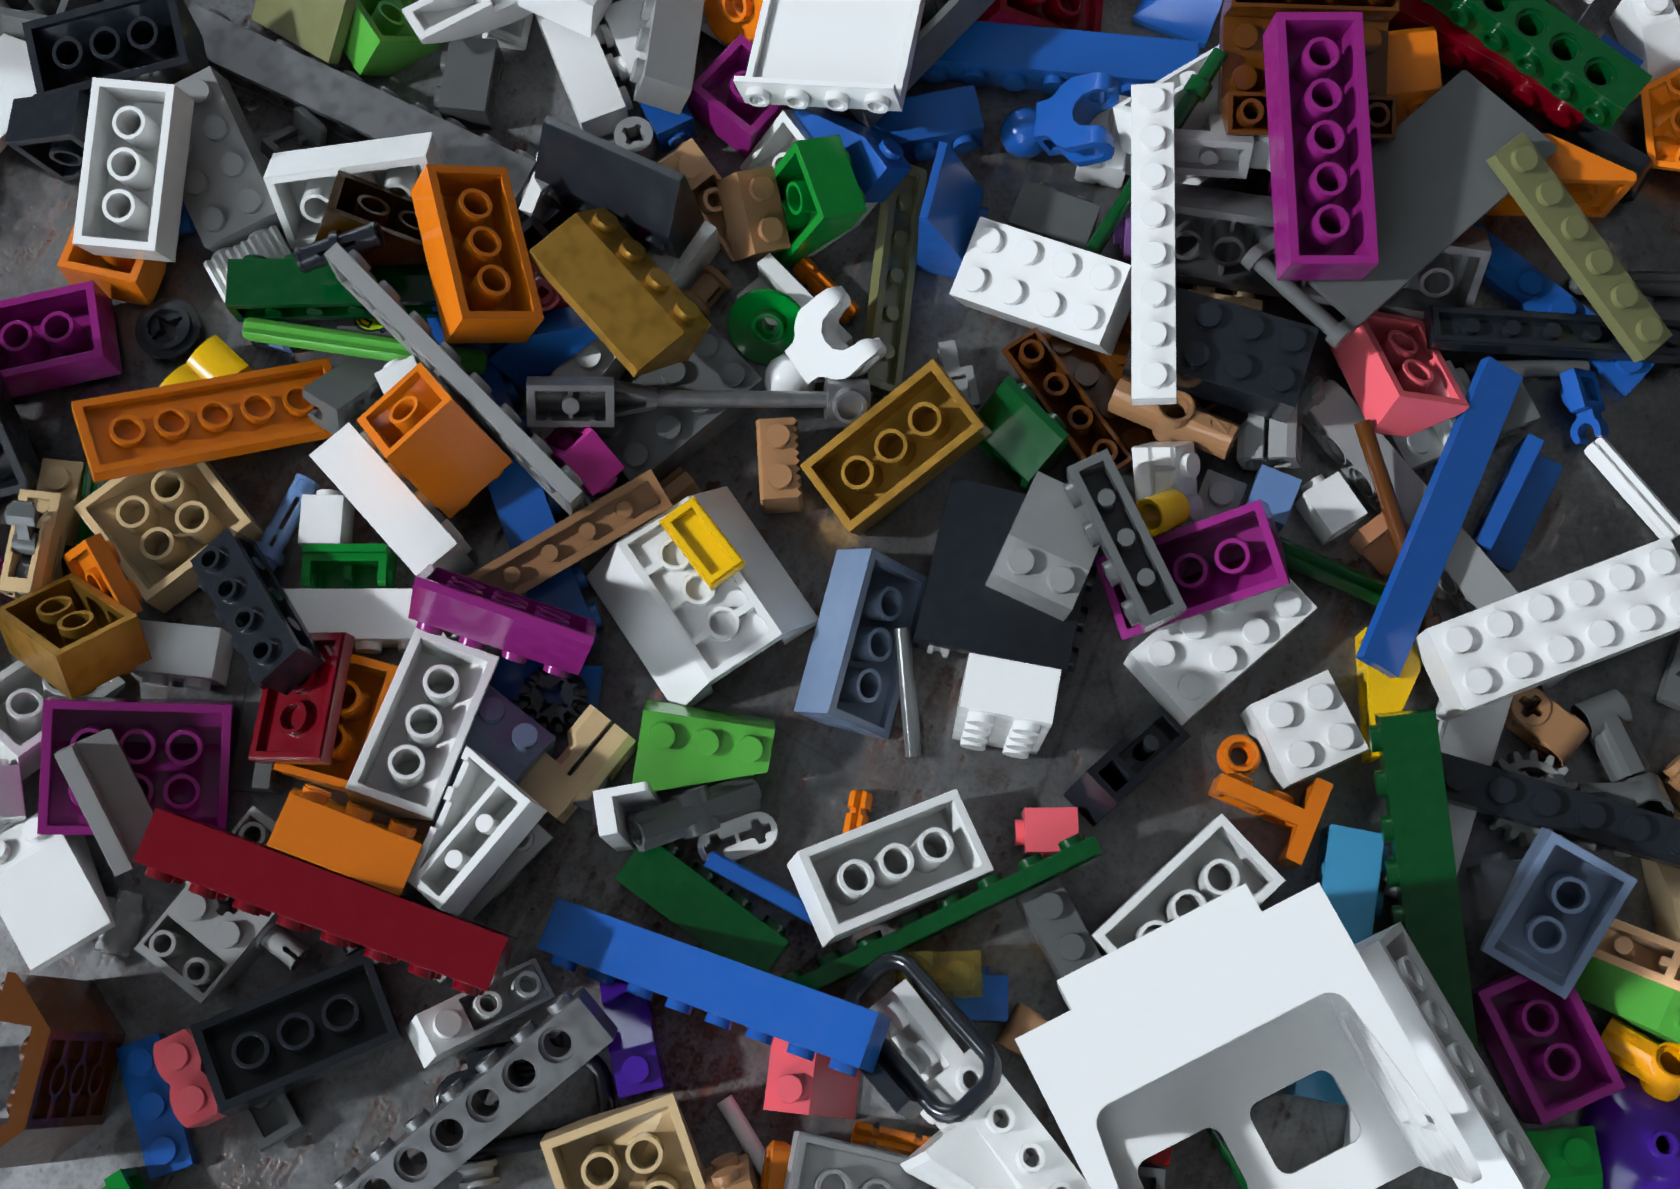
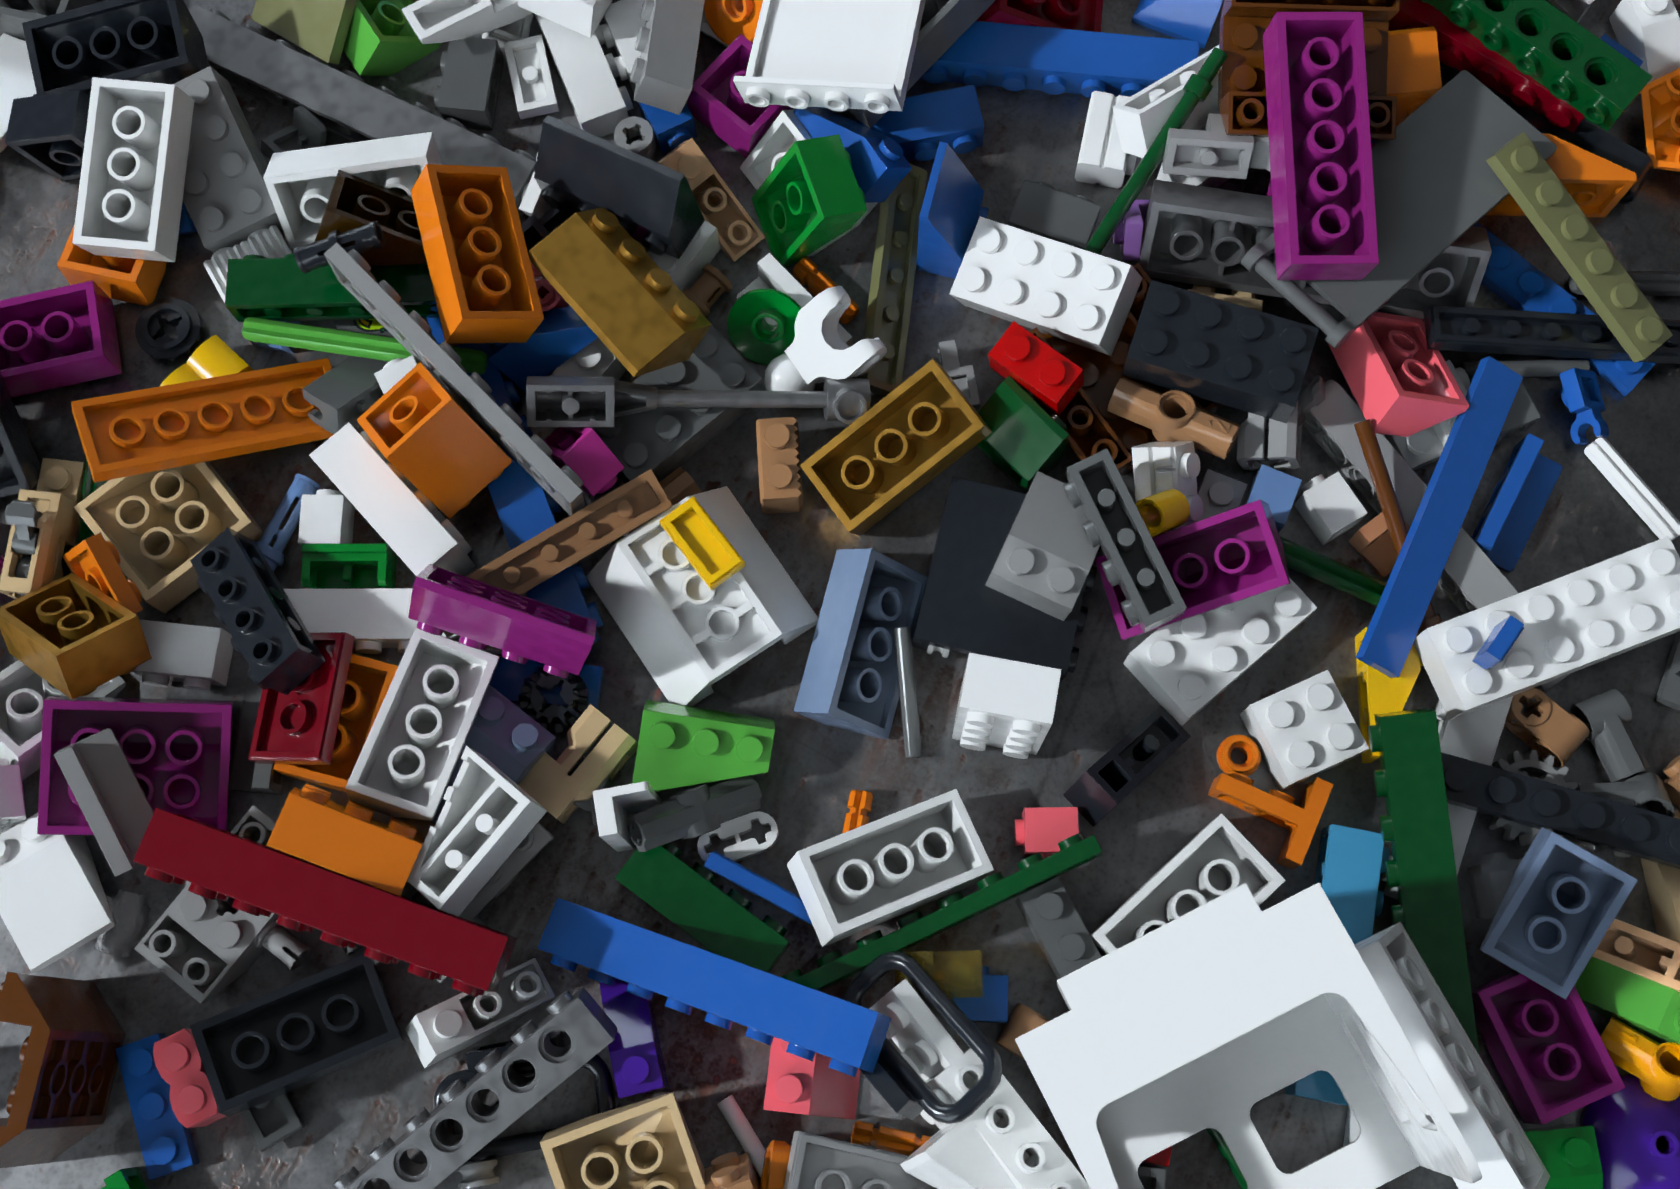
medium nougat brick [716,166,791,262] -> none
blue piece [1000,72,1120,167] -> none
white plate [1131,82,1177,405] -> none
none -> white plate [503,34,559,119]
none -> red brick [988,321,1084,417]
none -> blue tile [1472,615,1524,670]

